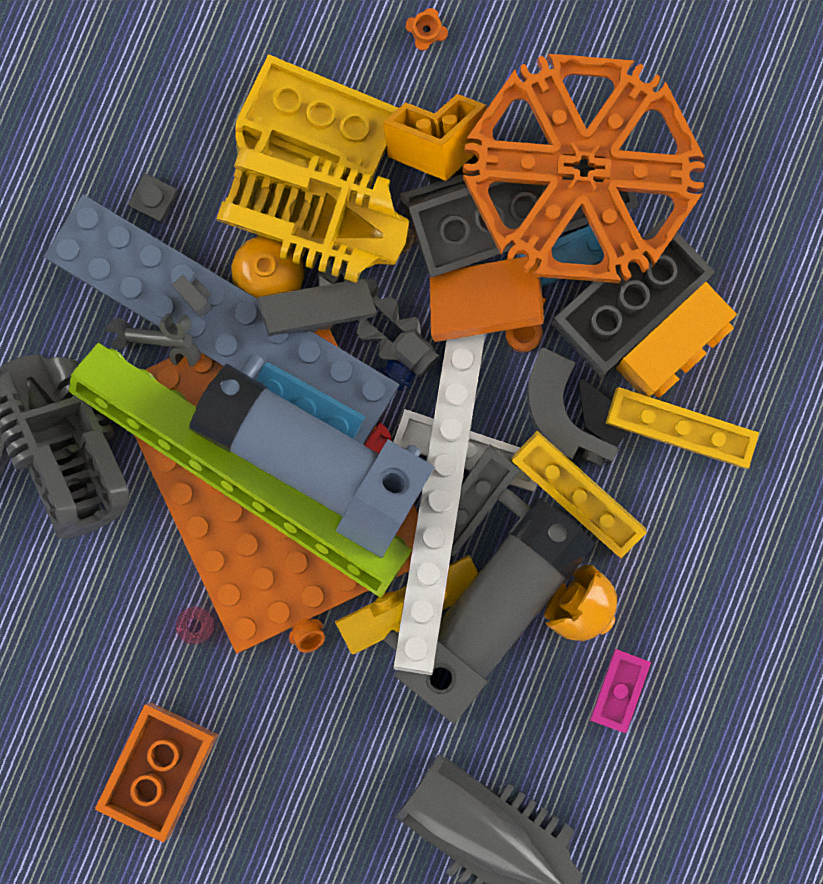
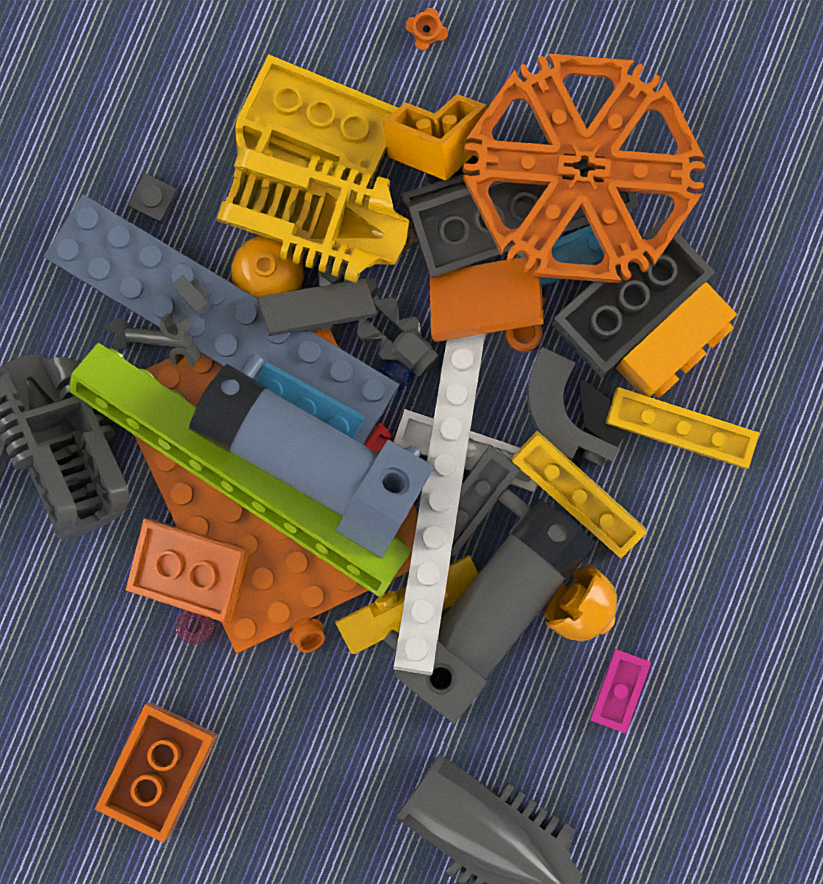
none -> orange tile [126,518,249,623]

